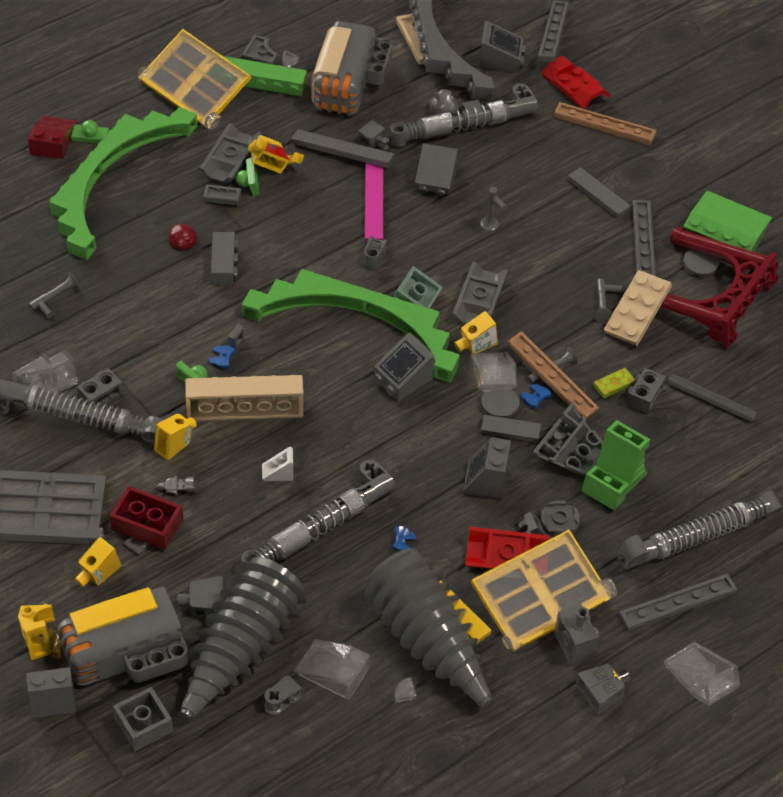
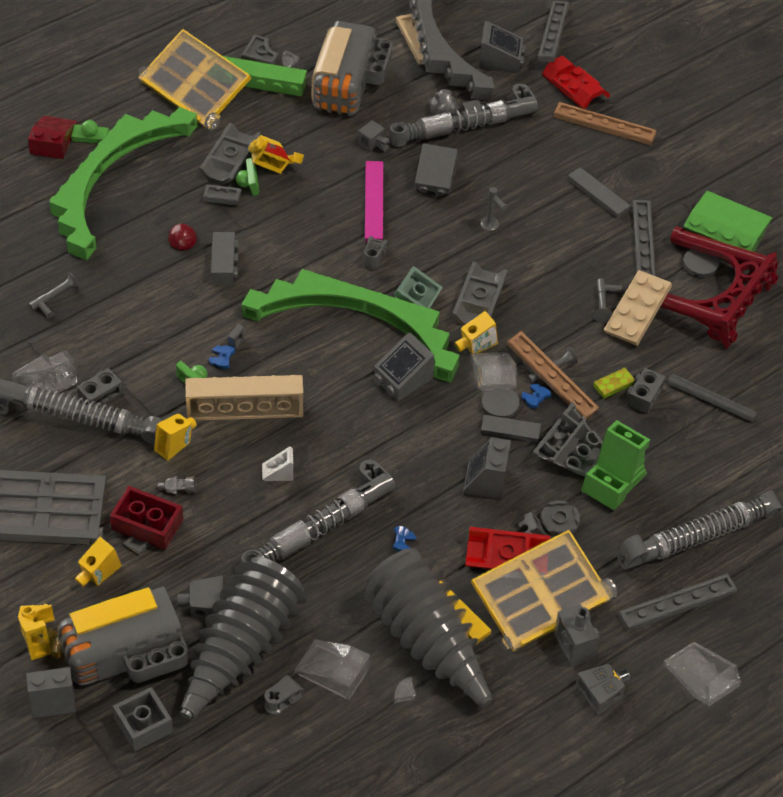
dark grey tile [291,129,394,168] -> none

